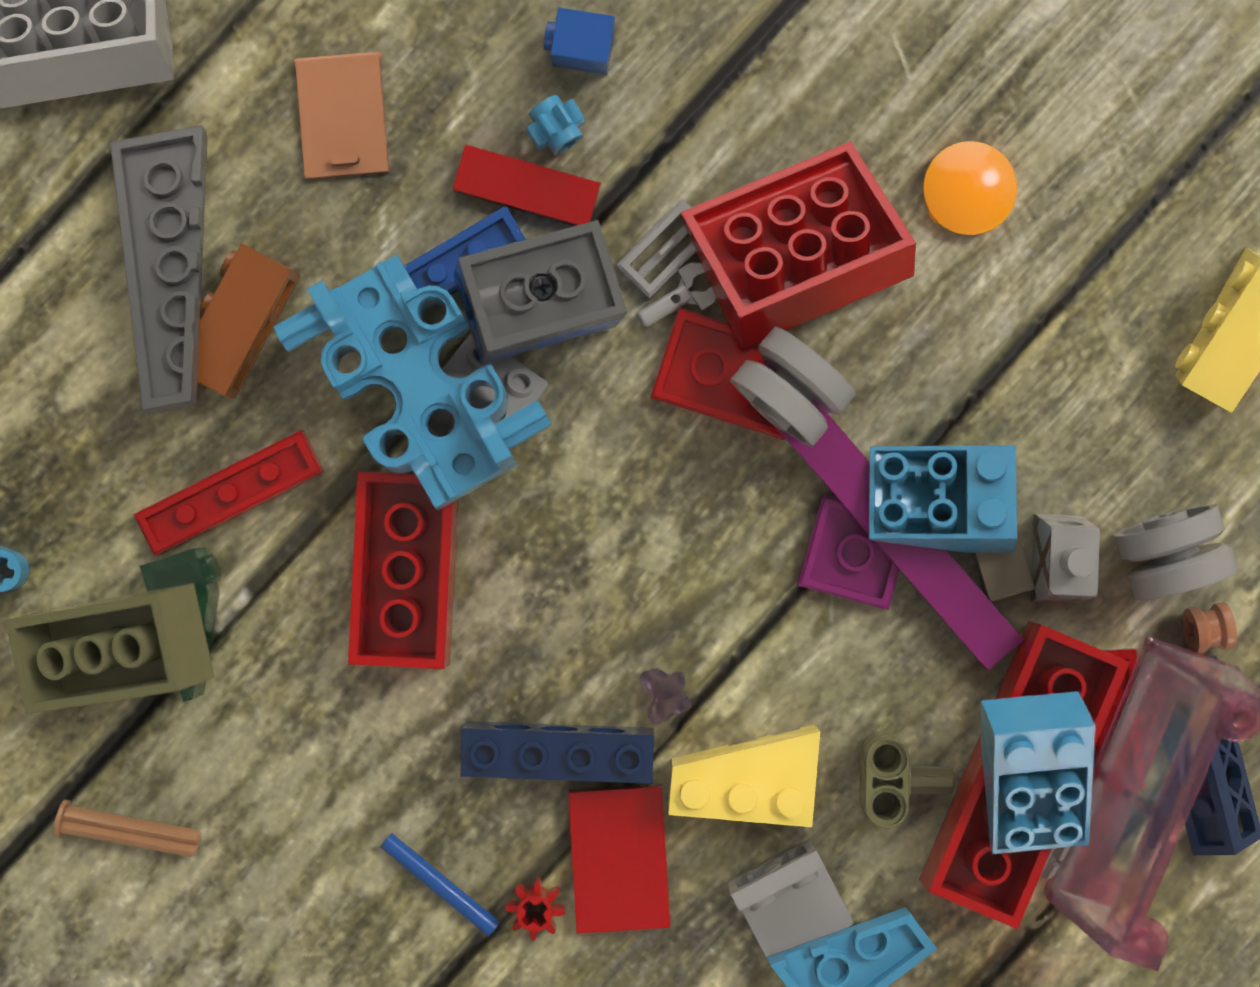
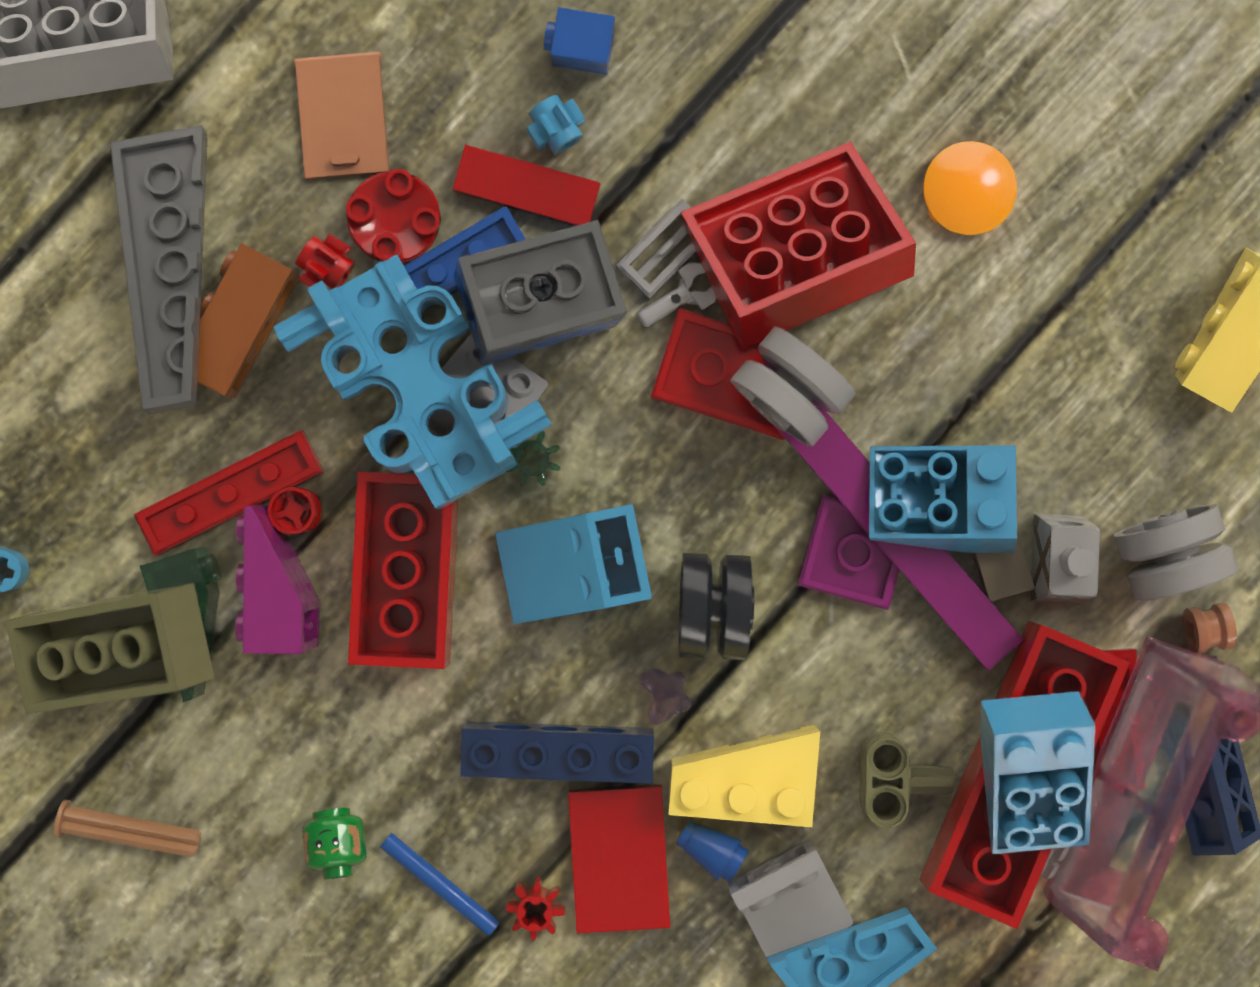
none -> magenta slope [235,506,320,654]
none -> red wheel [268,487,323,534]
none -> red gear [295,234,355,289]
none -> green head [302,808,367,880]
none -> red dish [346,169,441,263]
none -> dark azure slope [495,504,652,624]
none -> clear green gear [506,431,561,487]
none -> blue cone [676,820,749,883]
none -> black wheel [678,553,754,660]

